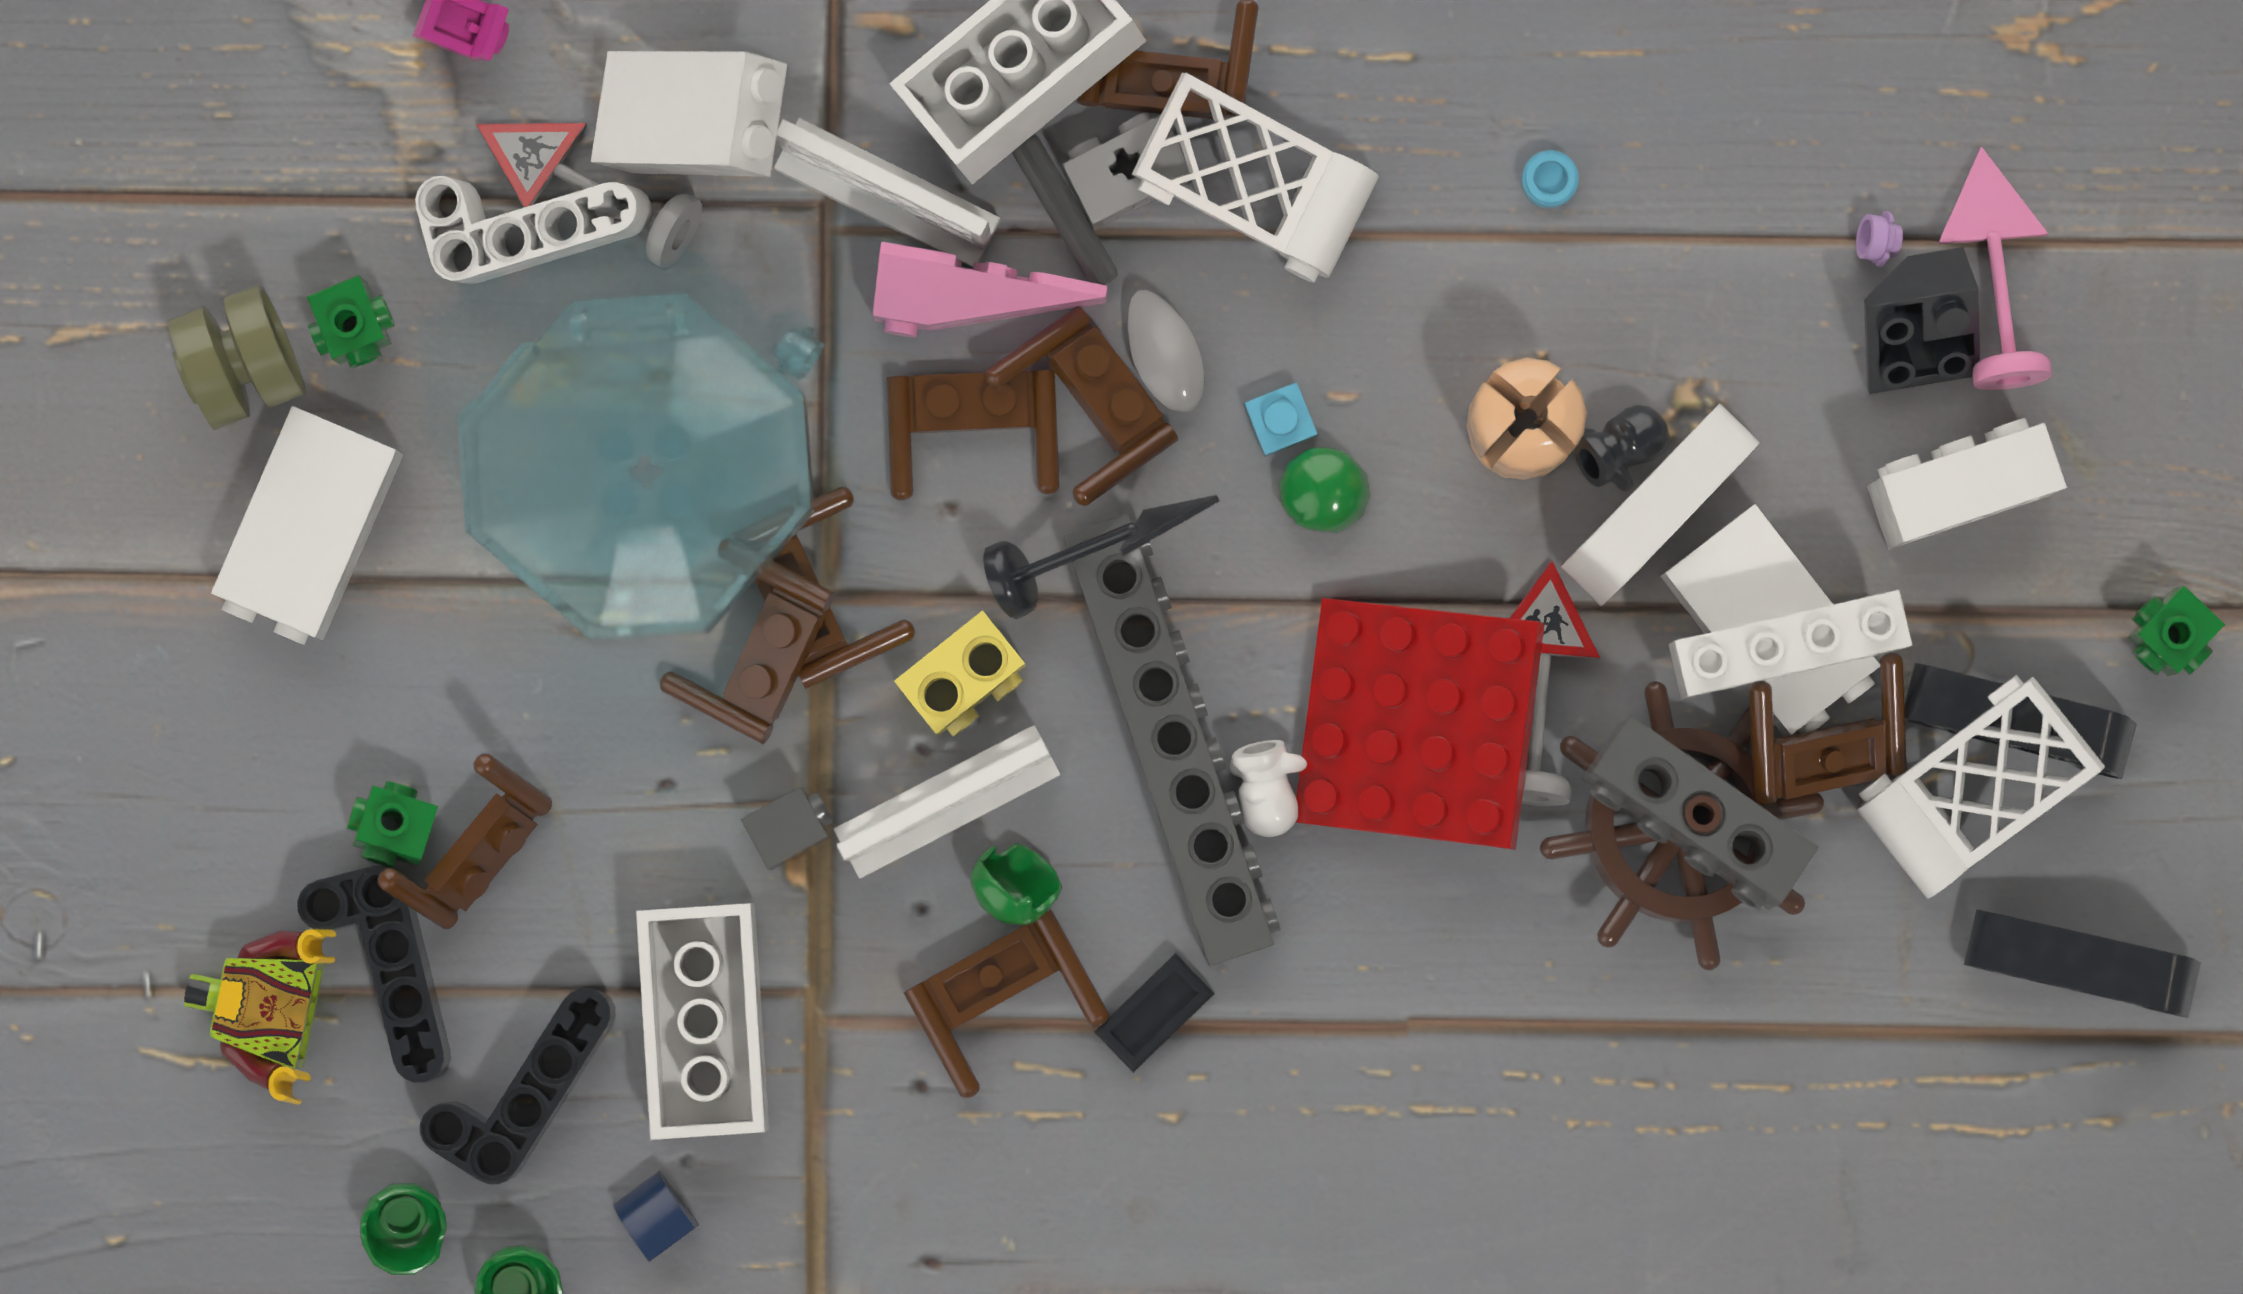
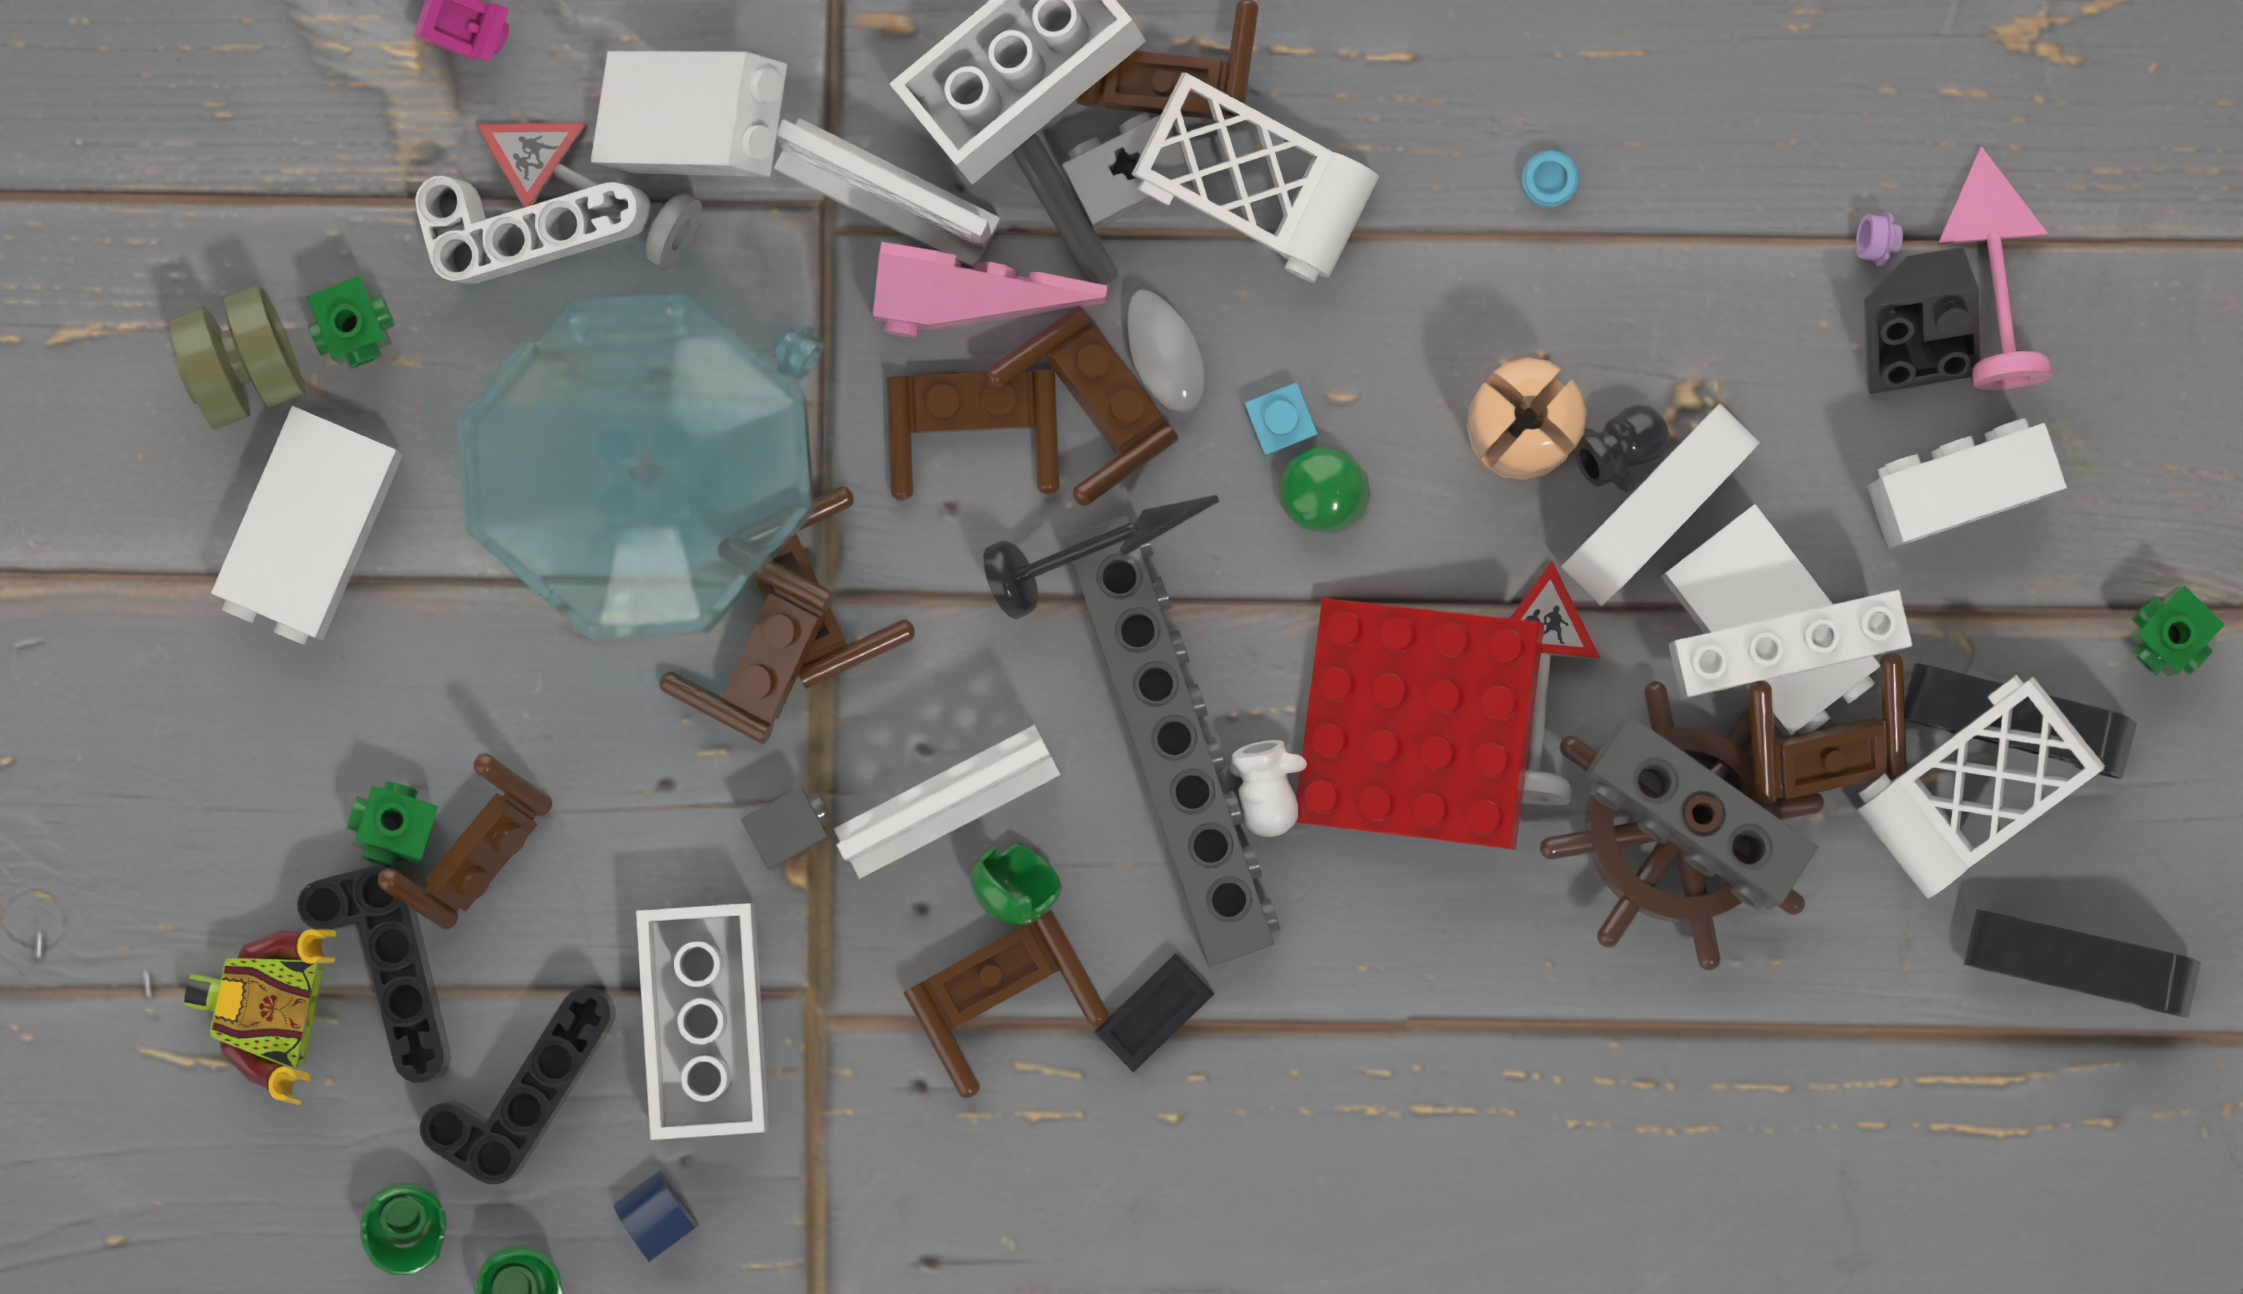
light yellow brick [894,610,1026,737] -> none

